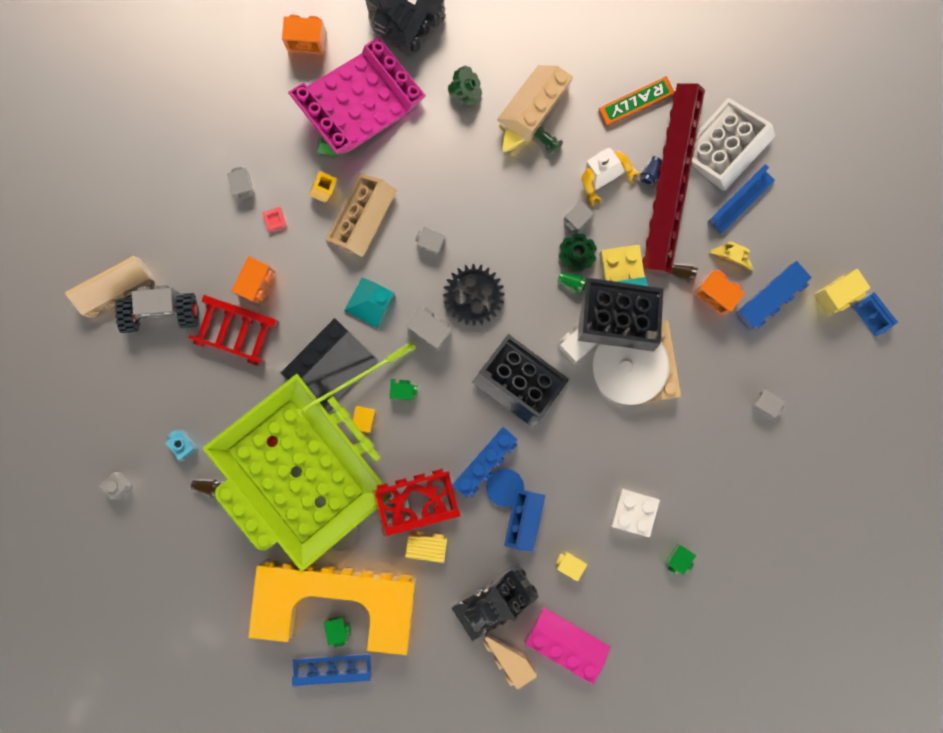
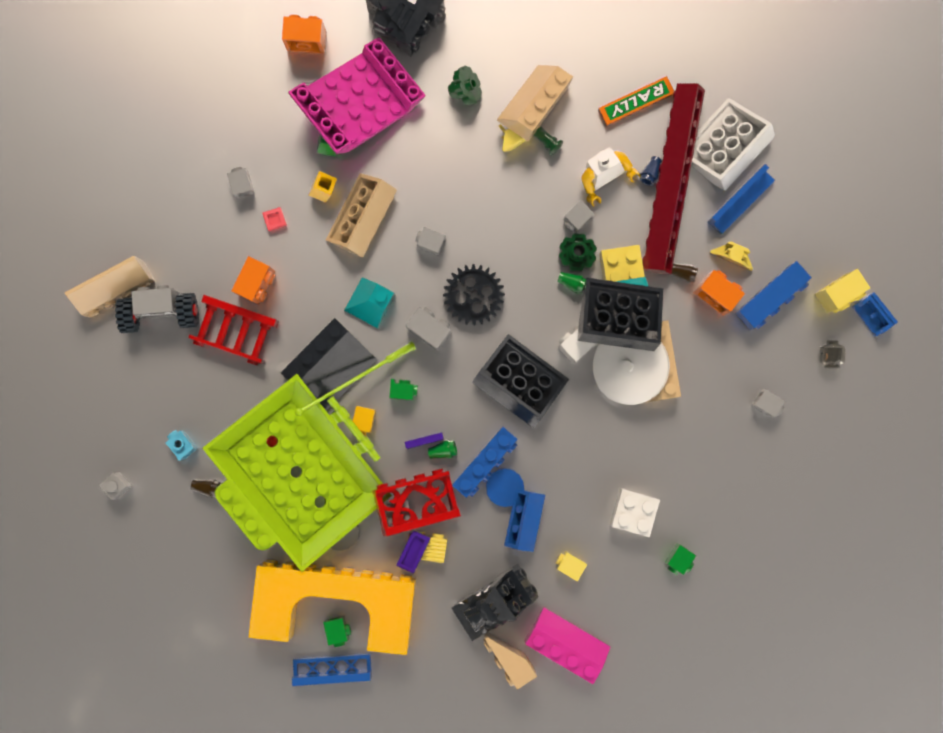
none -> dark purple tile [396,530,430,574]
none -> dark purple tile [405,432,444,449]
none -> green cone [428,439,457,459]
none -> clear smoke head [819,340,845,368]

